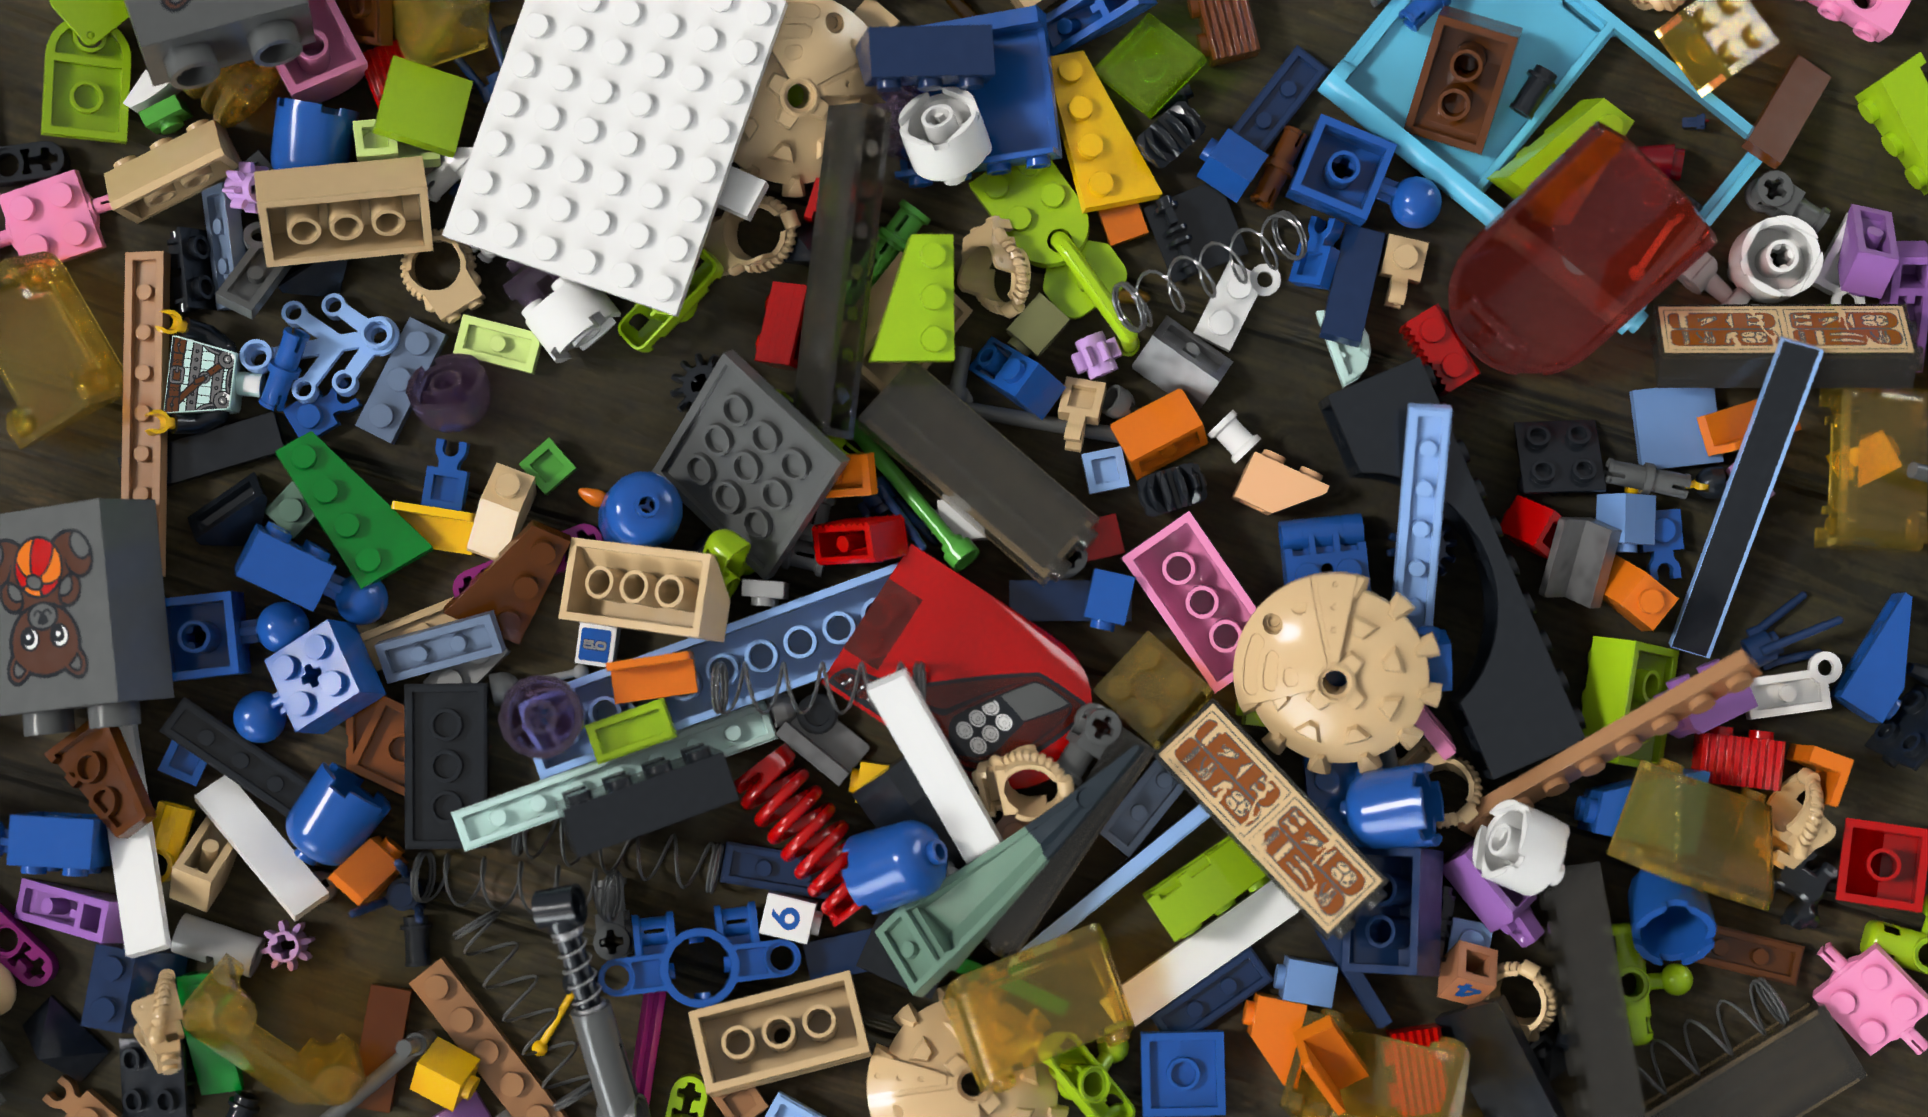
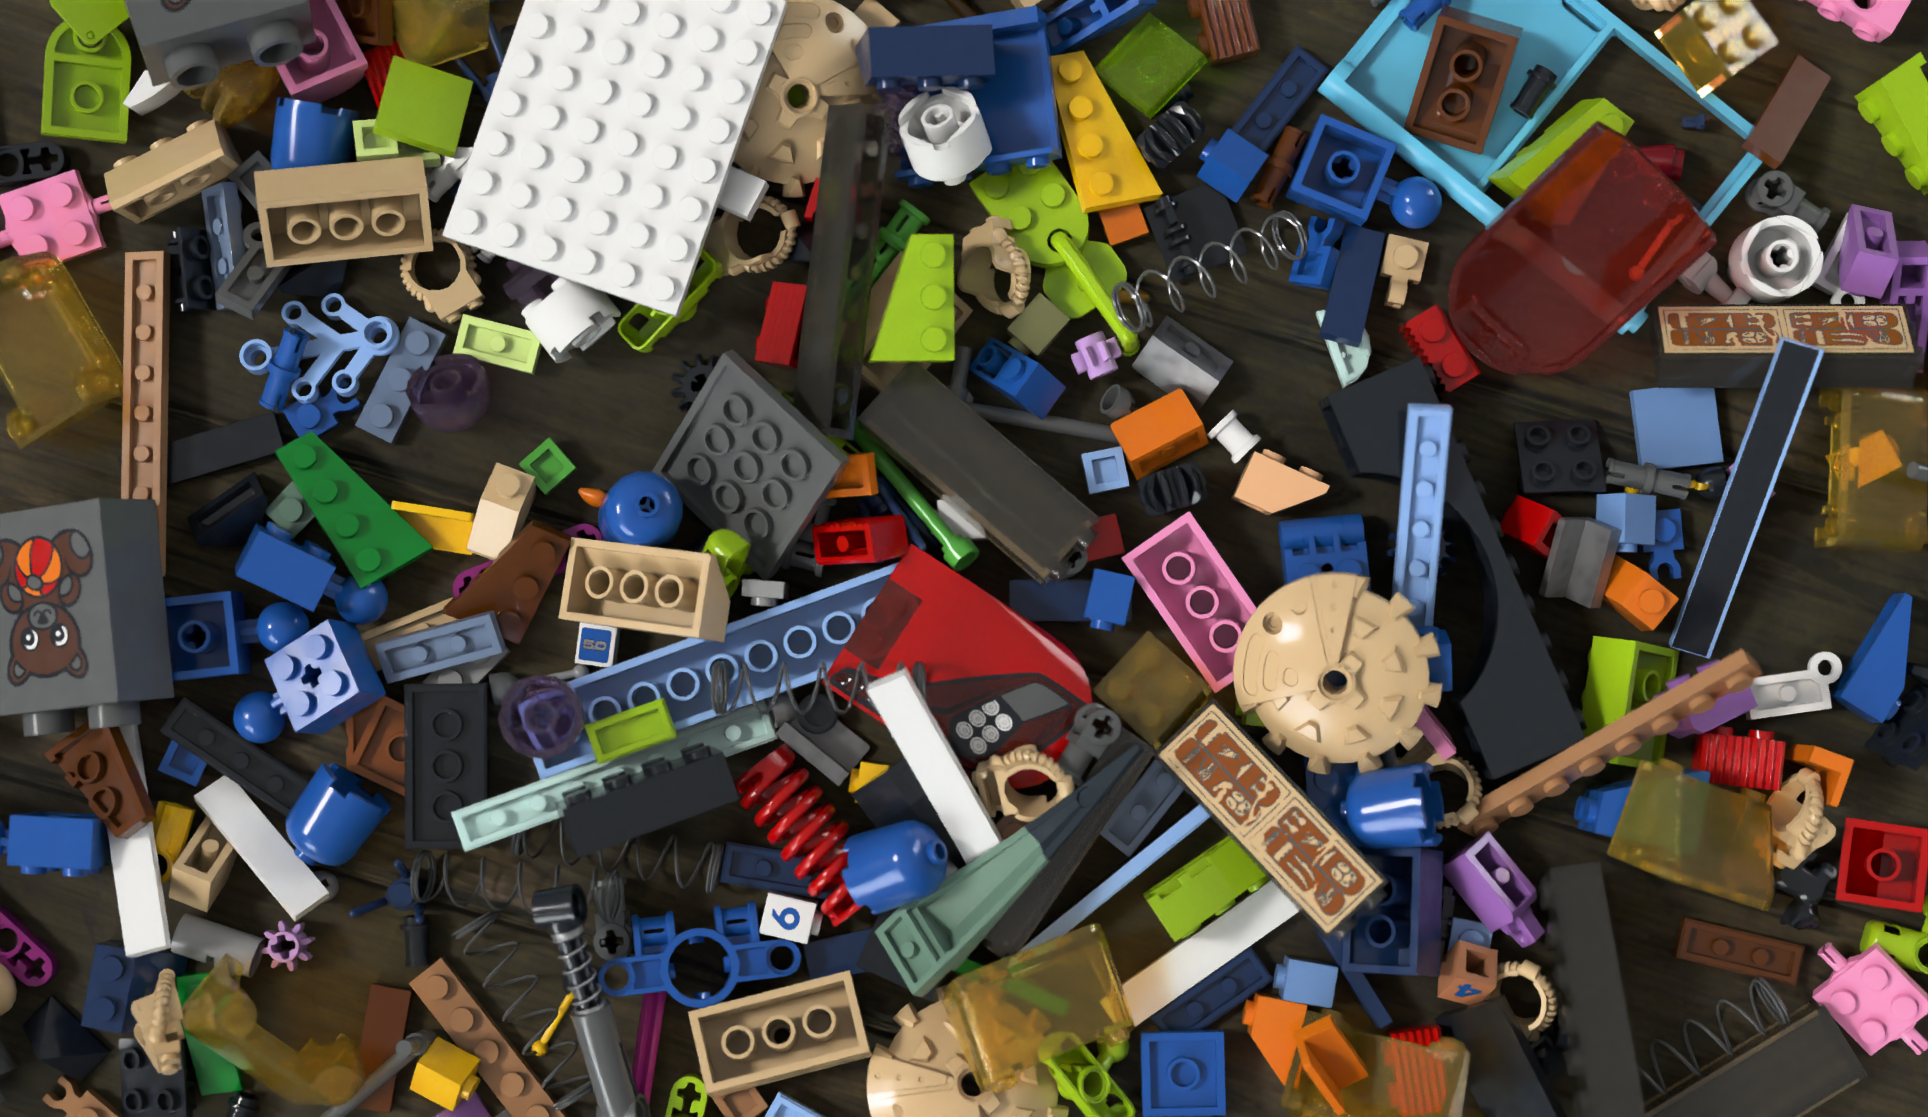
medium lavender slope [14,878,124,943] -> none
bright green plate [138,94,193,135] -> none
torso [144,309,266,436] -> none
lavender gear [222,161,269,213] -> none
orange slope [328,836,409,906] -> none
blue plate [421,438,470,512] -> none
orange panel [606,651,699,704] -> none
tan plate [1058,376,1107,453] -> none
white hinge [1193,260,1281,353] -> none
white brick [1473,799,1570,896] -> none
lime piece [1599,922,1693,1046] -> none
blue cylinder [1627,860,1717,966] -> none
orange panel [1696,398,1802,456] -> none
dark blue plant [1740,591,1844,671] -> none

